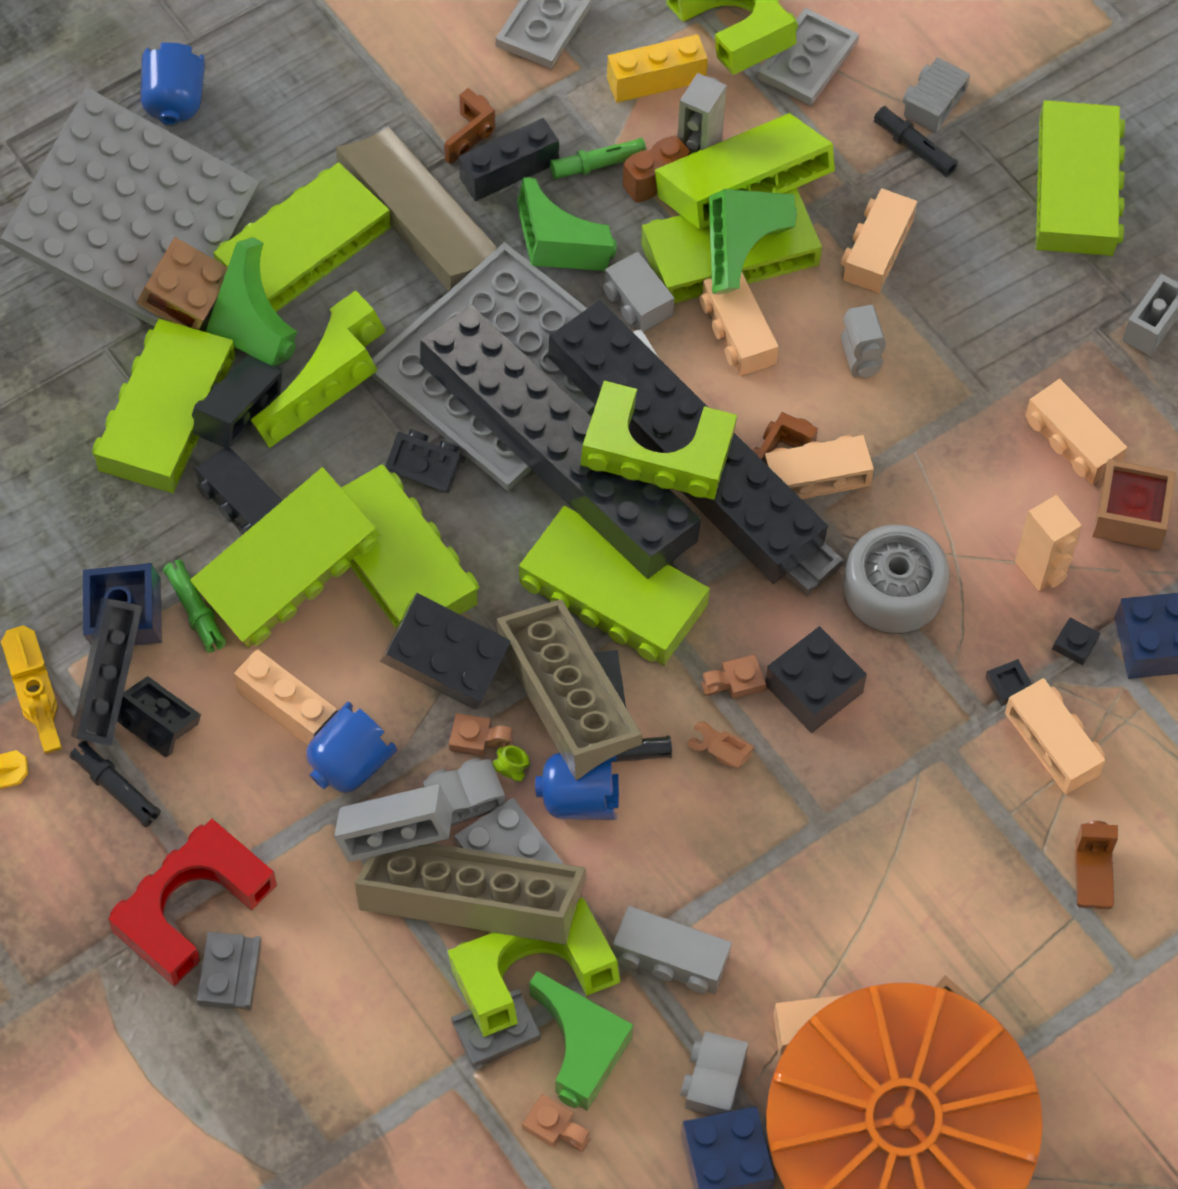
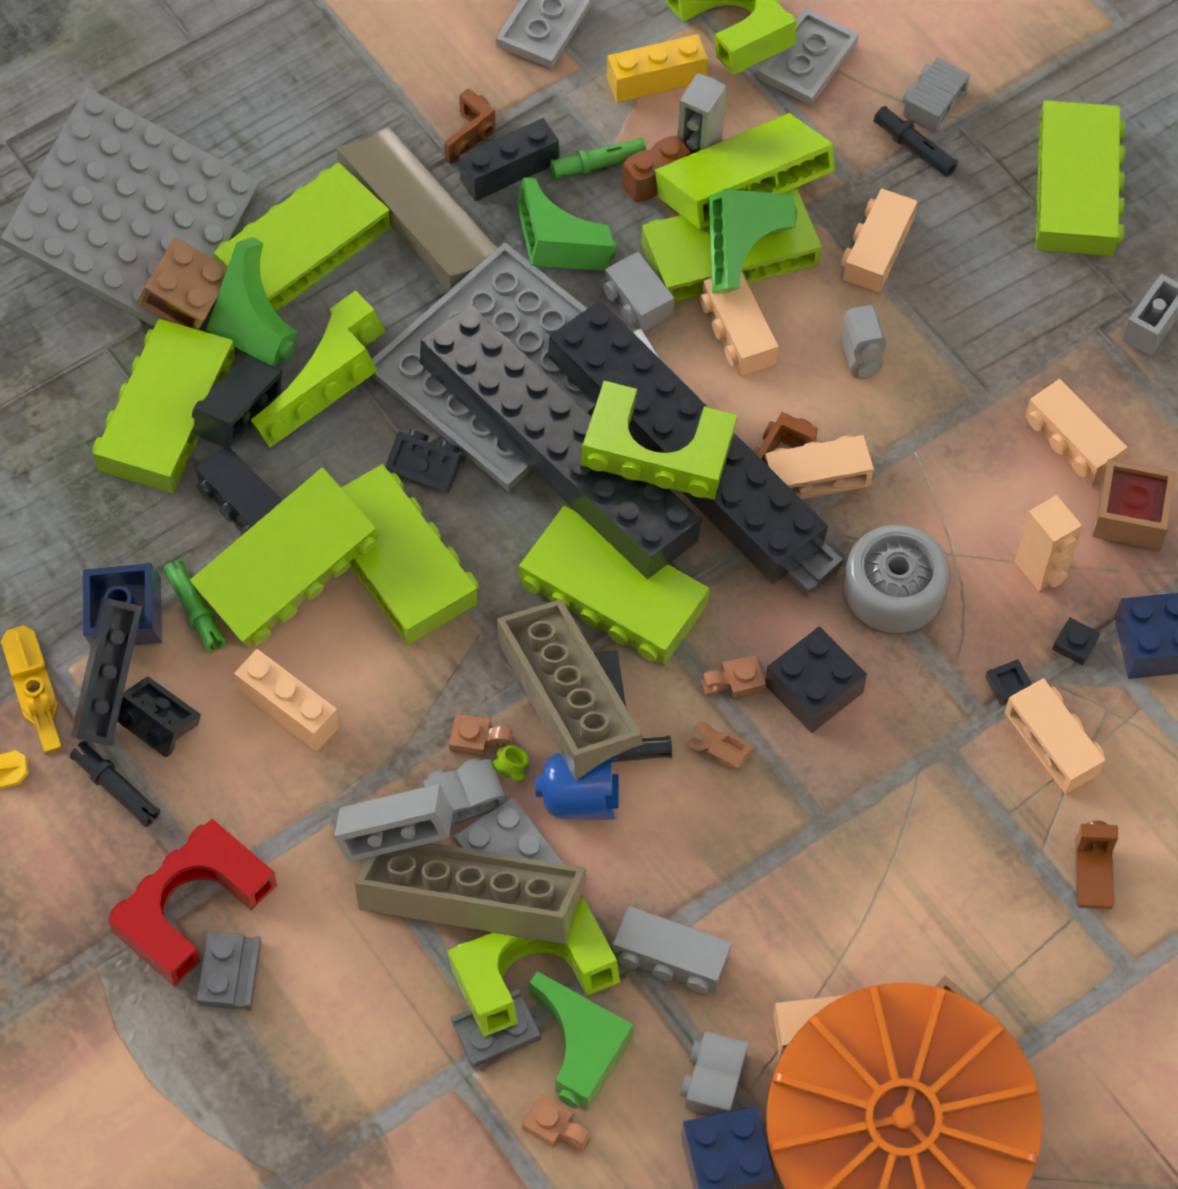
blue cylinder [140,42,206,125] -> none
blue cylinder [306,701,398,793] -> none
black brick [380,593,511,709] -> none

